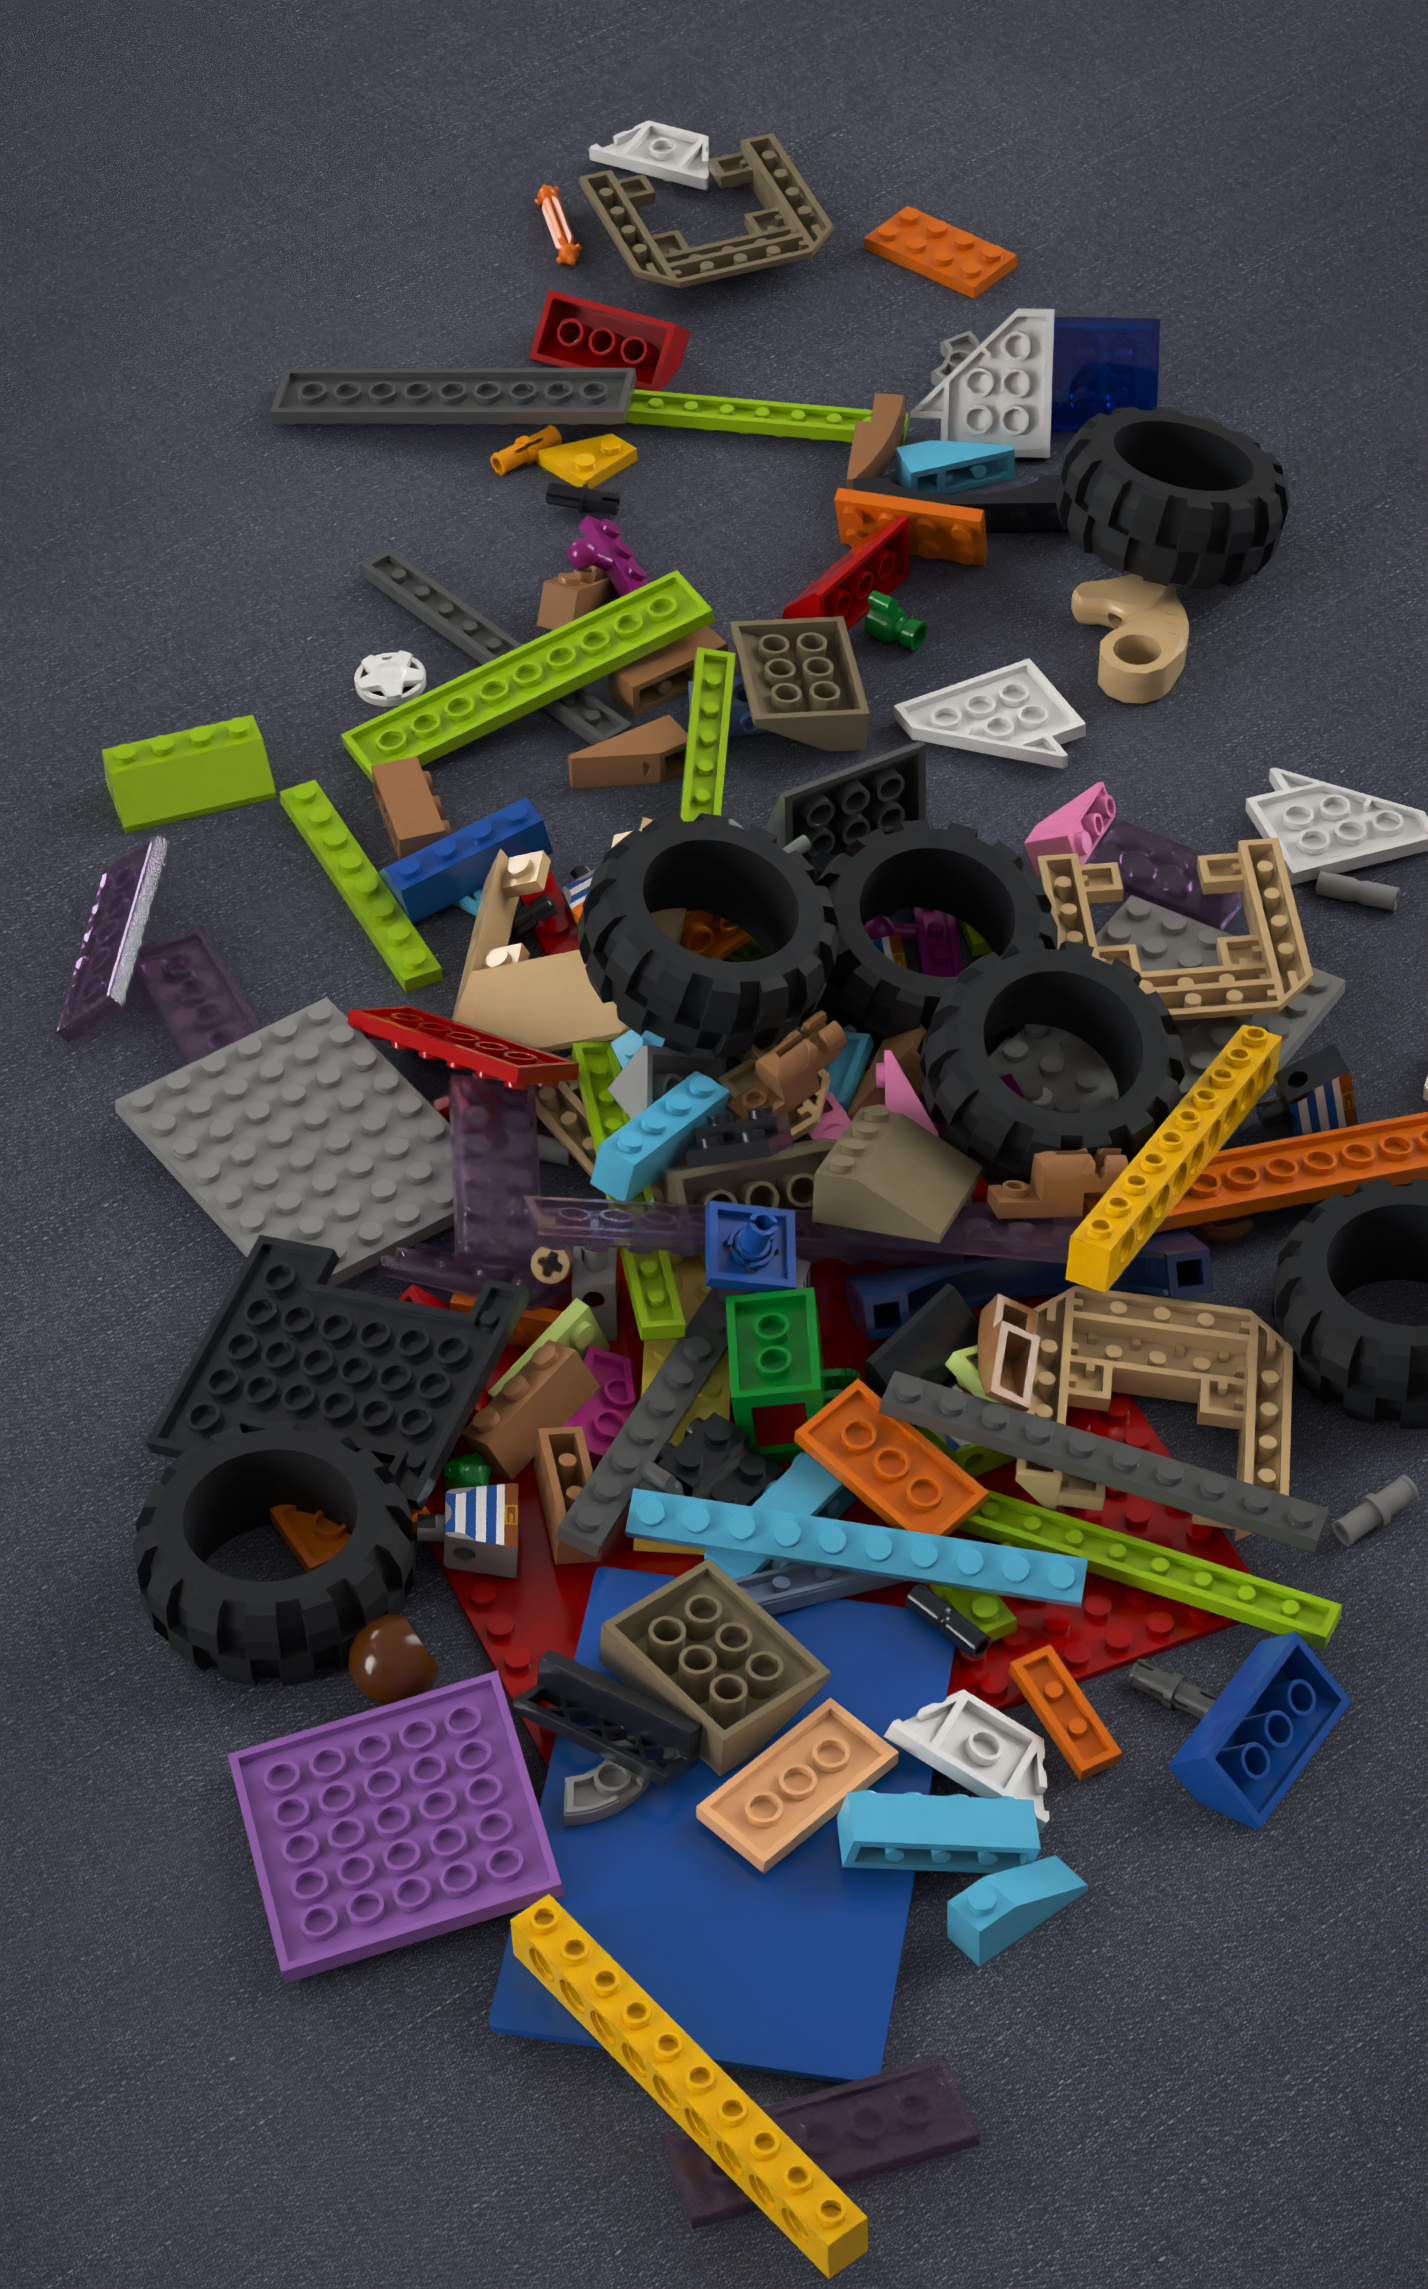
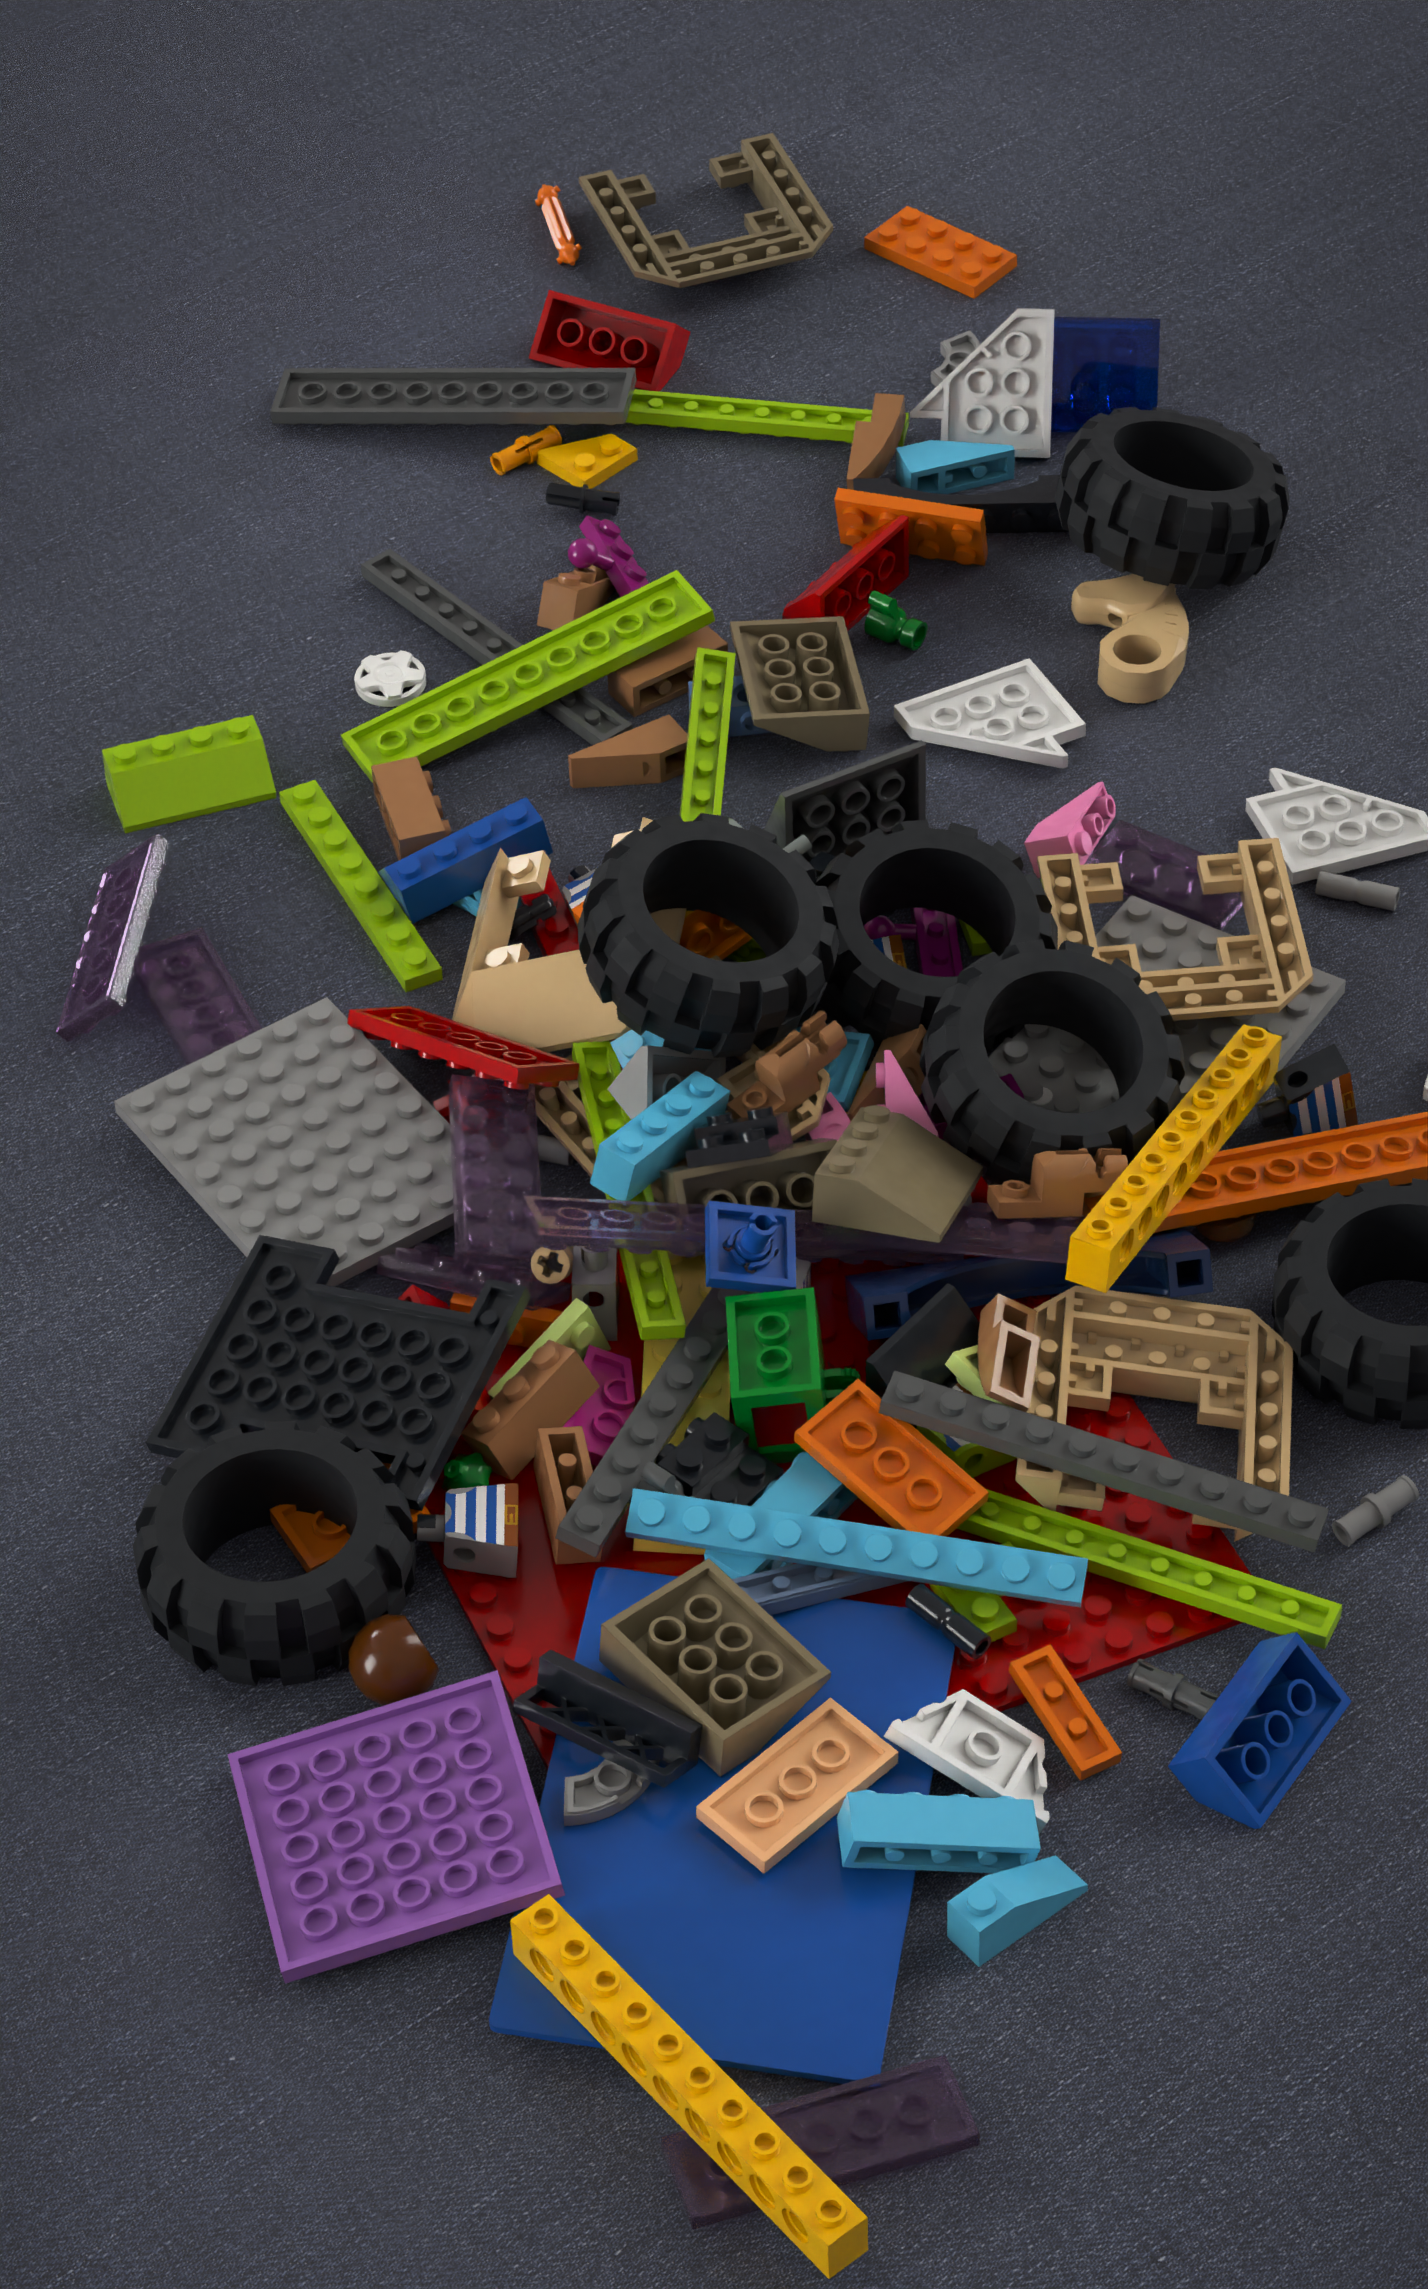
white wing [589,120,709,191] -> none

